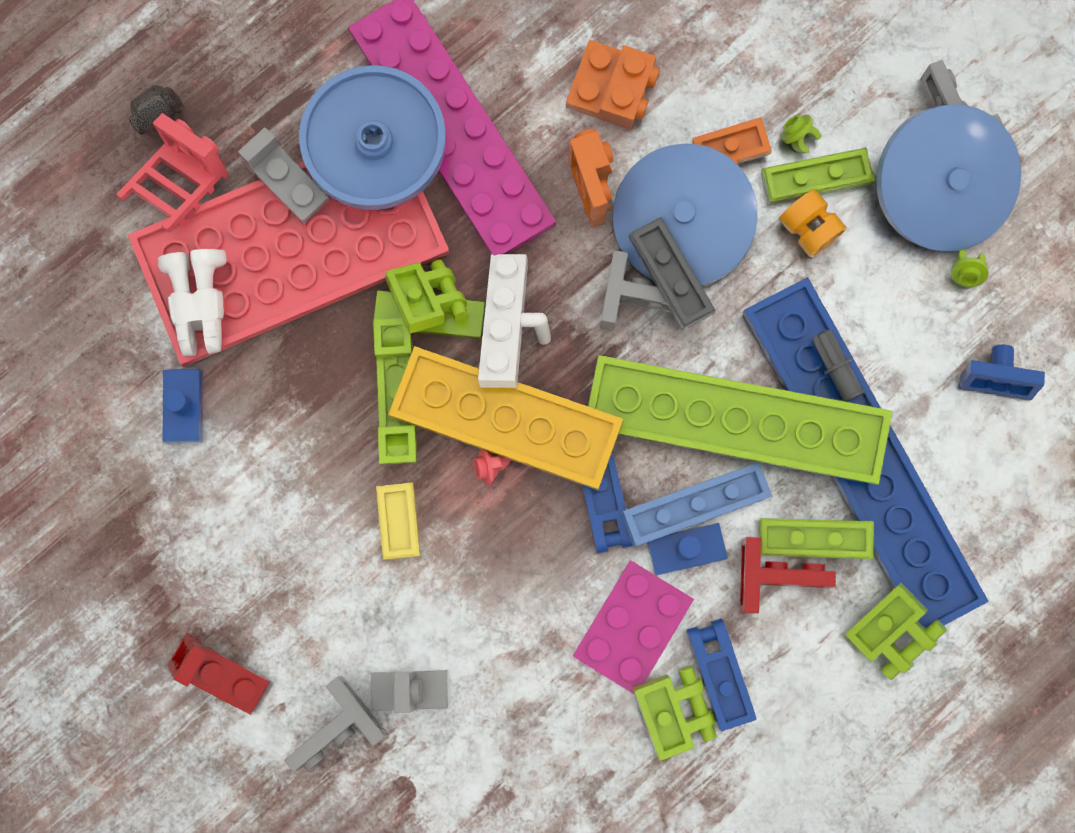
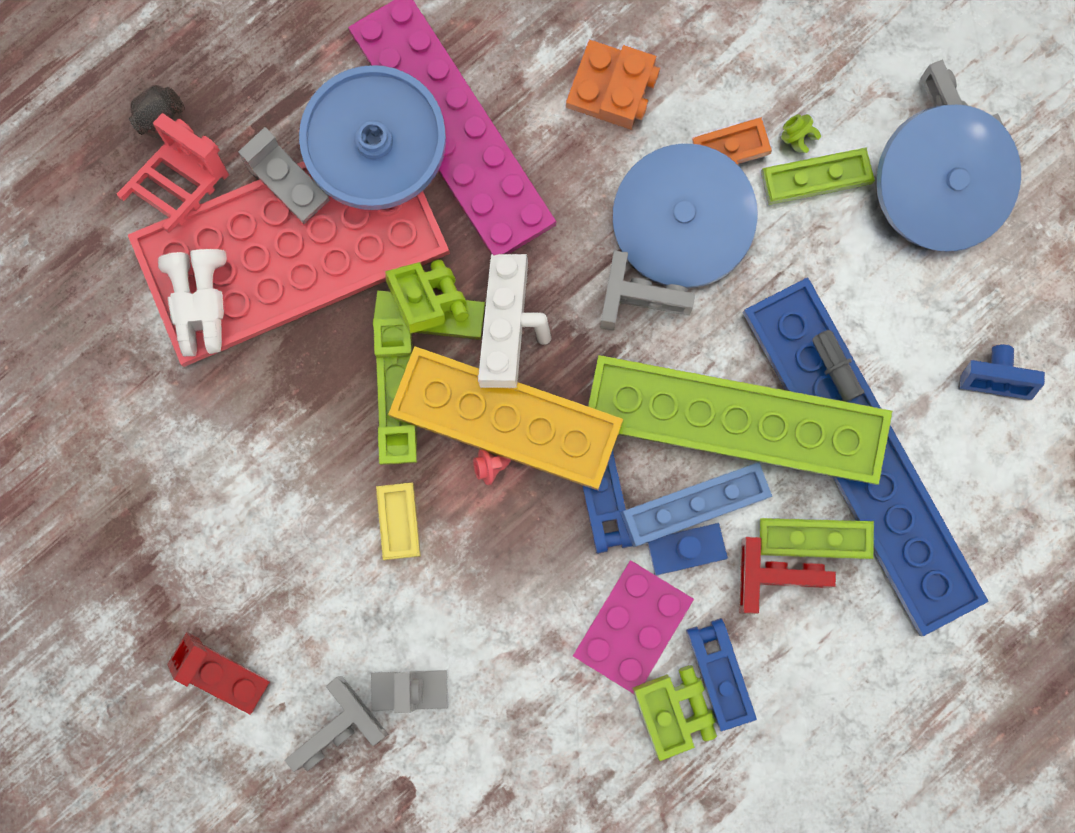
blue tile [162,369,203,444] -> none
orange plate [569,129,614,228] -> none
dark grey tile [628,217,716,331] -> none
light orange wheel [779,189,847,258] -> none
lime plate [845,583,947,680] -> none
lime plate [951,249,989,287] -> none

